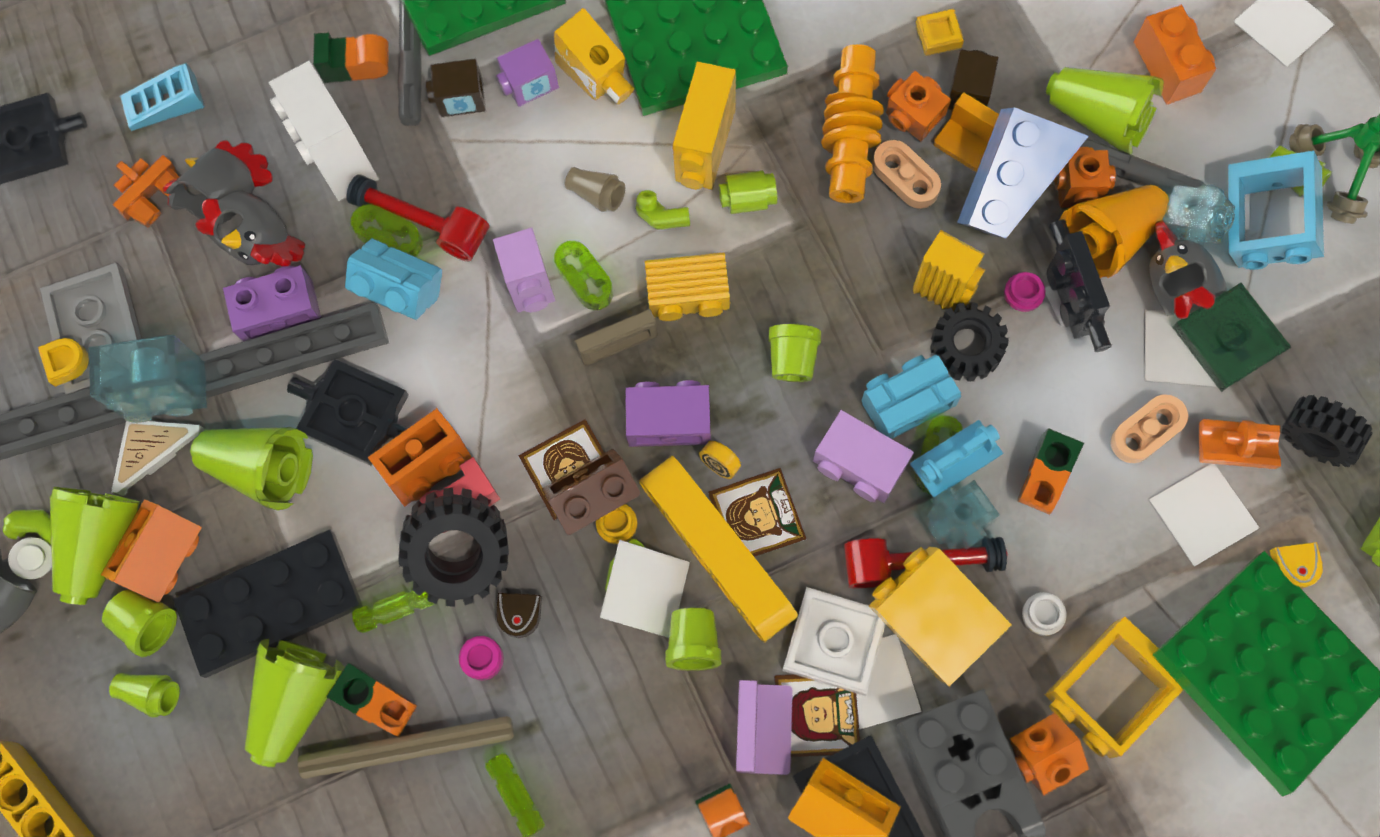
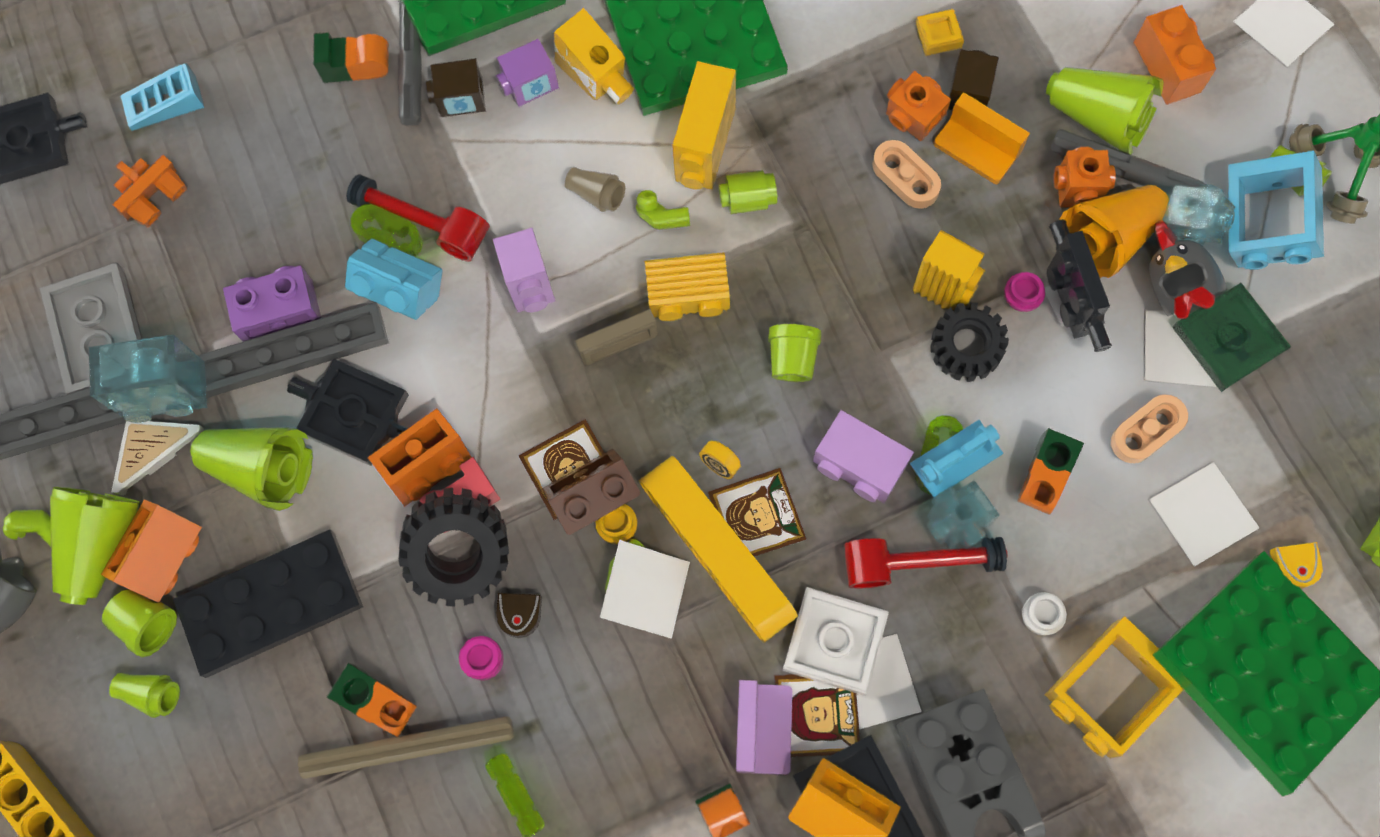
white plate [8,537,52,579] -> none
yellow tile [38,338,89,387] -> none
dark grey piece [162,140,273,225] -> none
piece [196,191,306,267] -> none
lime cone [245,639,345,767] -> none
white wedge [268,61,379,201] -> none
clear neon green axle [352,587,434,633] -> none
clear neon green beam [554,241,613,310] -> none
medium lavender brick [626,380,711,447] -> none
lime piece [666,608,721,671] -> none
light orange piece [821,44,884,203] -> none
medium azure brick [861,354,962,439] -> none
yellow brick [869,546,1012,687] -> none
wedge [957,107,1089,238] -> none
orange brick [1010,713,1089,796] -> none
orange hips [1199,419,1281,469] -> none
black tyre [1281,395,1373,467] -> none

